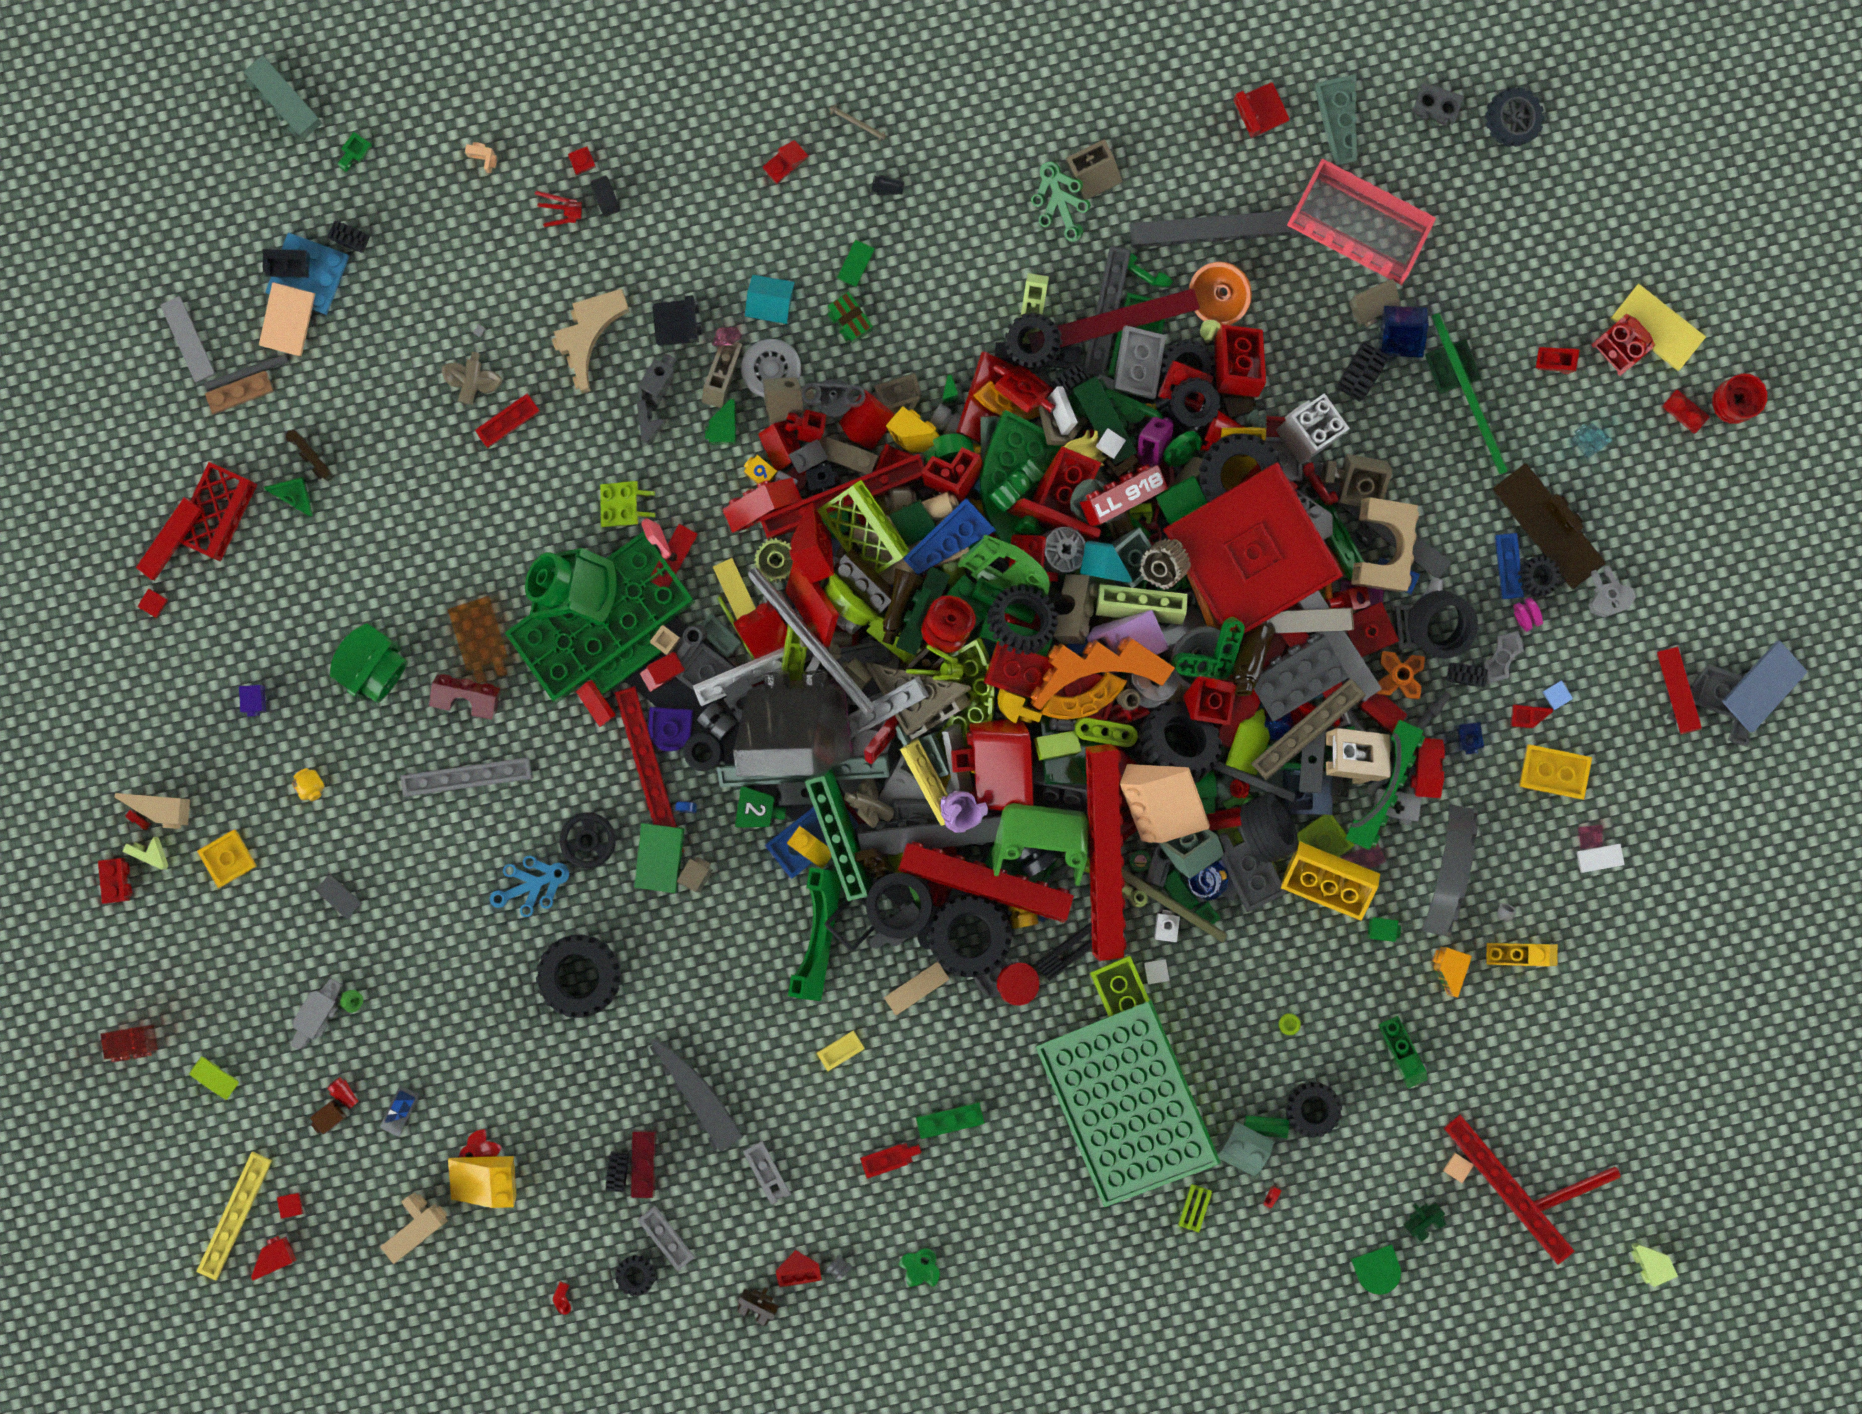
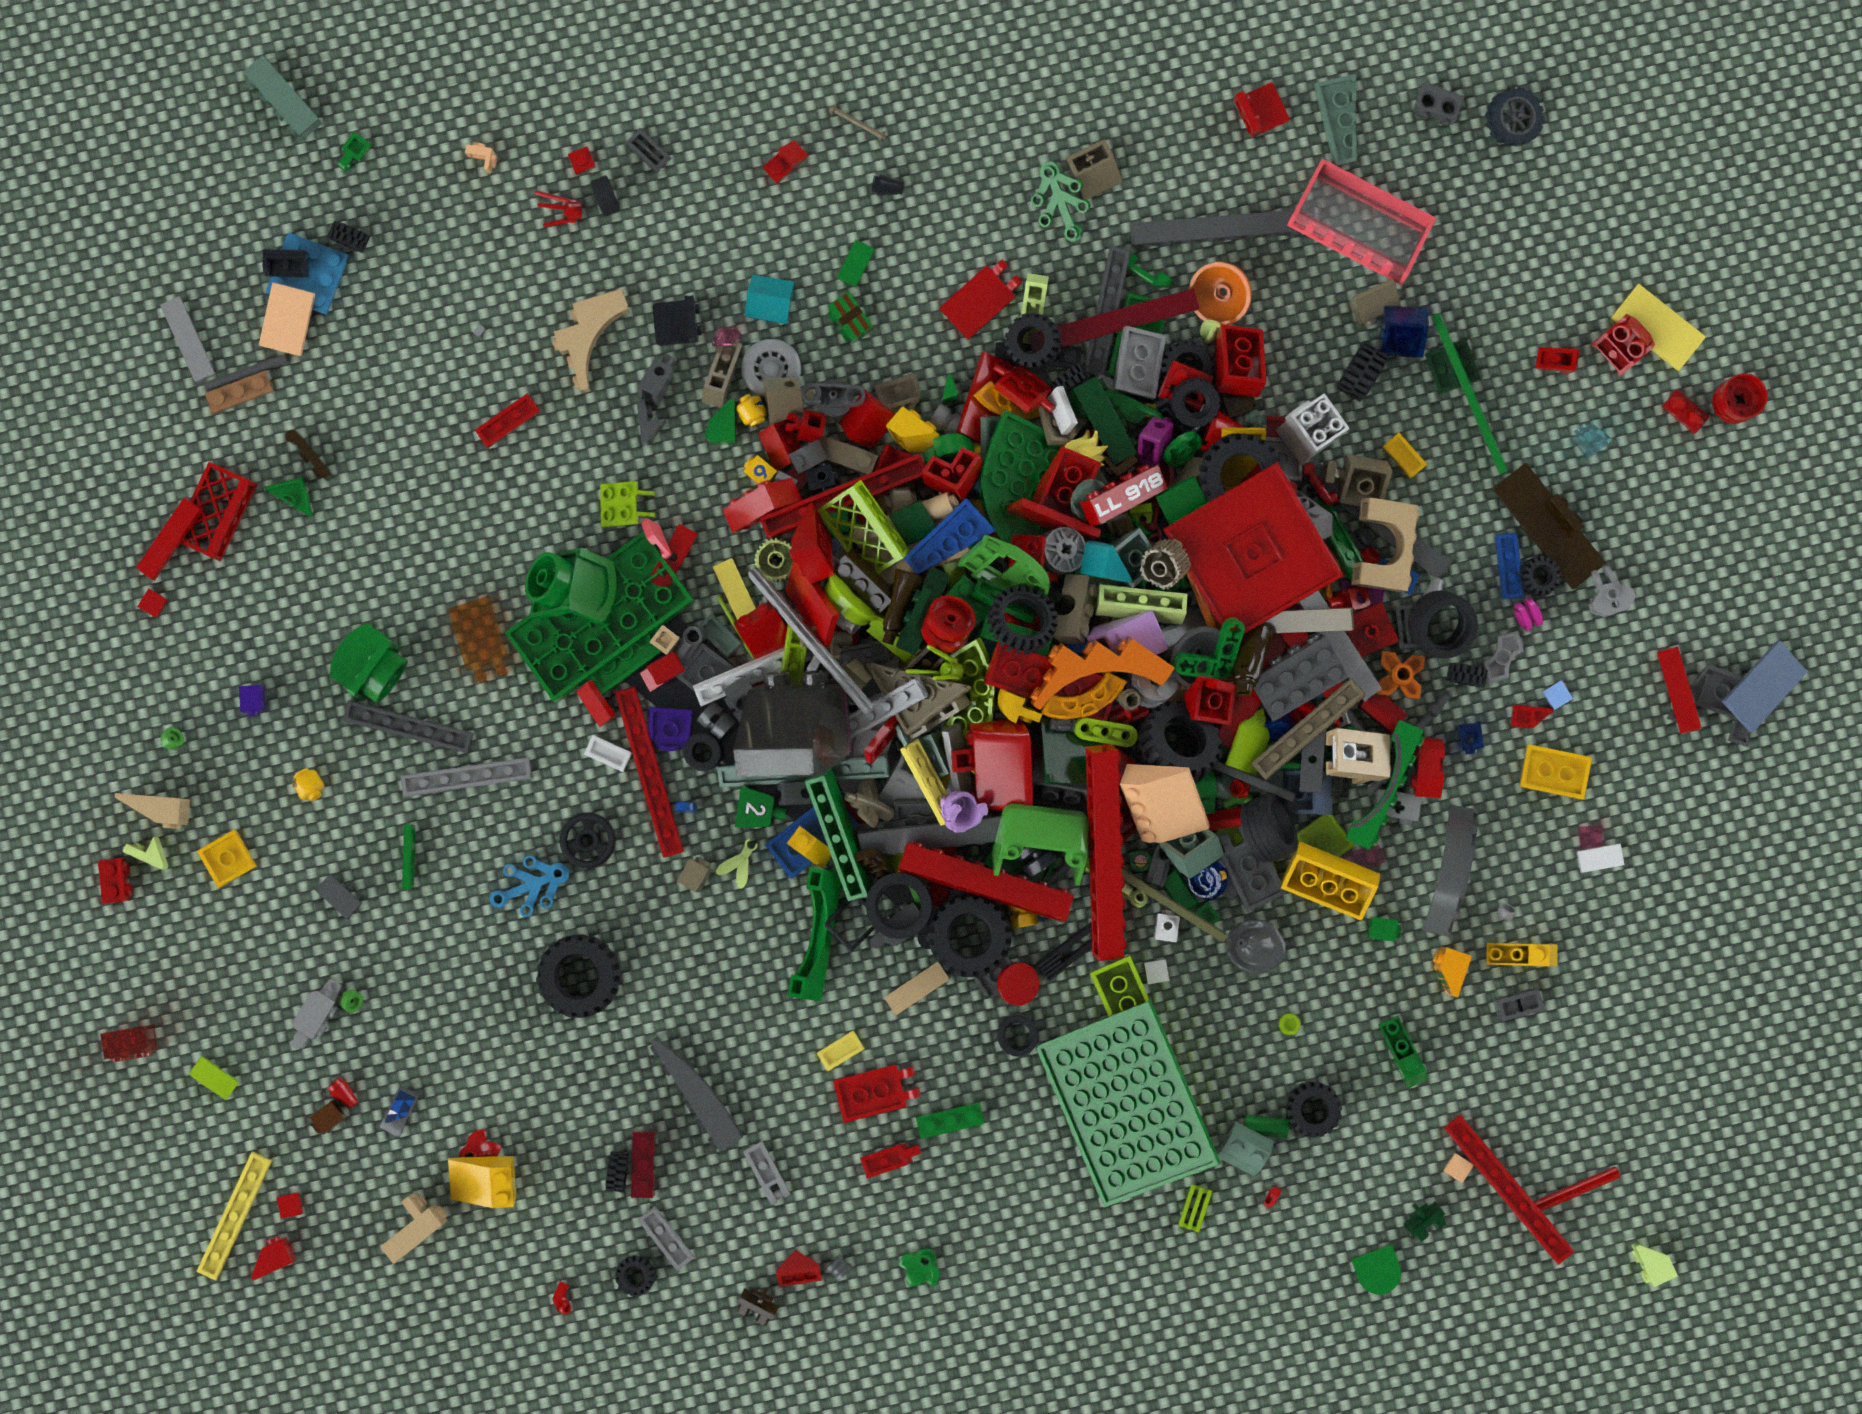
red tile [125,810,151,830] -> none
arch [429,674,500,720] -> none
dark tan plant [442,352,503,405] -> none
green tile [634,823,685,893] -> none
green piece [988,457,1044,512] -> none
green tile [1014,515,1042,536] -> none
lime tile [1034,731,1082,761] -> none
white tile [1096,429,1126,459] -> none
none -> bright green tile [161,727,184,750]
none -> dark grey tile [343,700,474,754]
none -> green tile [402,824,416,890]
none -> white tile [584,735,632,772]
none -> dark grey tile [626,128,672,174]
none -> yellowish green piece [716,838,758,889]
none -> yellow head [736,394,768,427]
none -> red tile [833,1064,921,1123]
none -> red tile [939,259,1022,341]
none -> black tyre [997,1015,1038,1056]
none -> dark grey piece [1225,919,1287,974]
none -> red plate [1360,547,1381,564]
none -> yellow tile [1382,433,1427,479]
none -> dark grey brick [1493,988,1545,1022]

